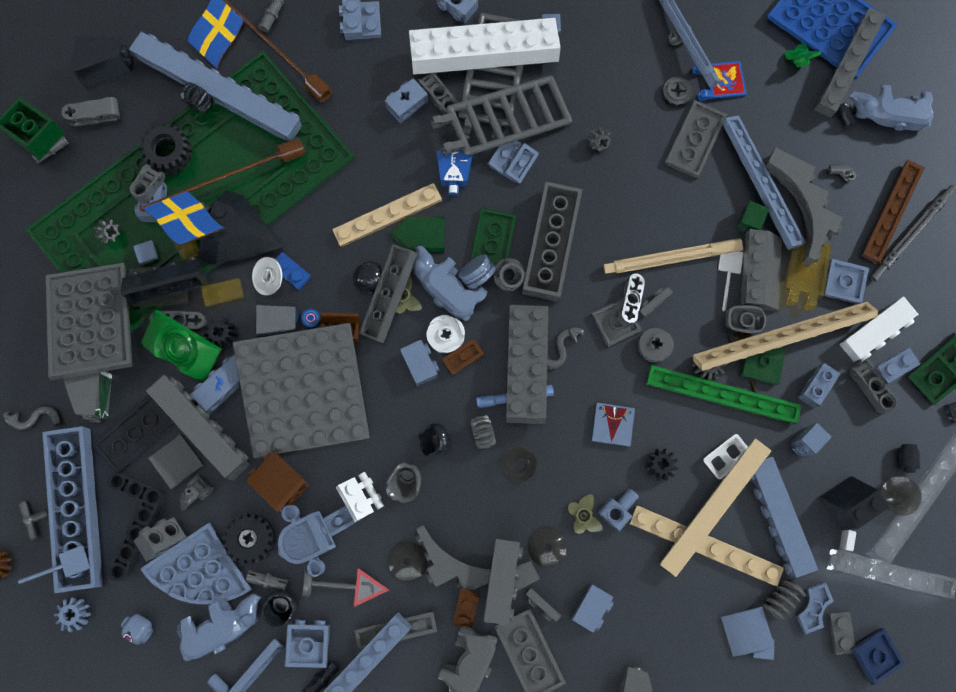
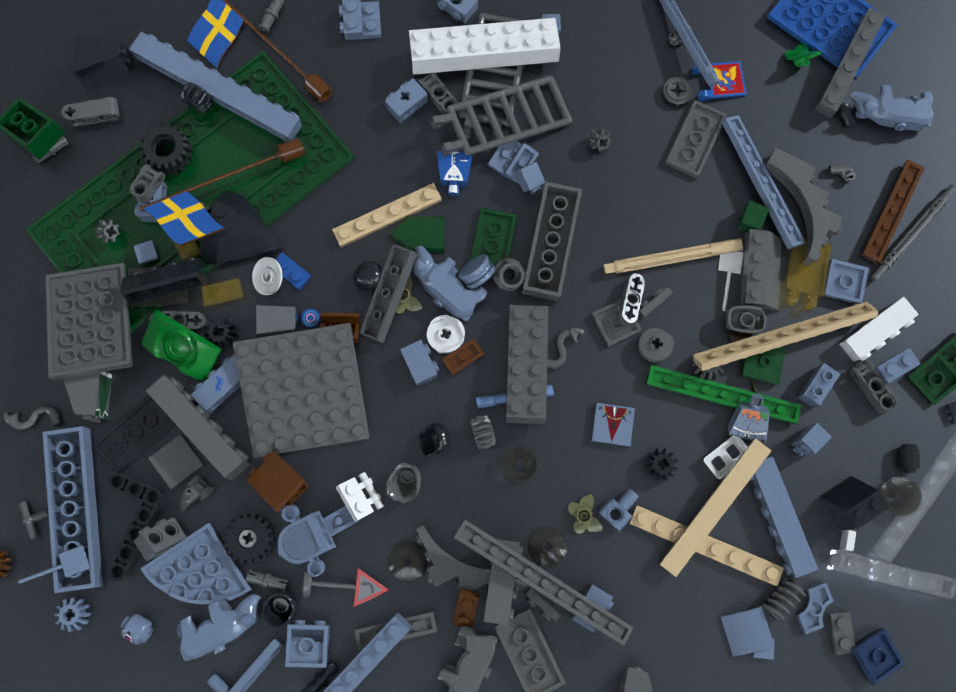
none -> dark grey plate [453,519,633,646]
none -> sand blue brick [514,162,545,193]
none -> sand blue torso [727,394,769,443]

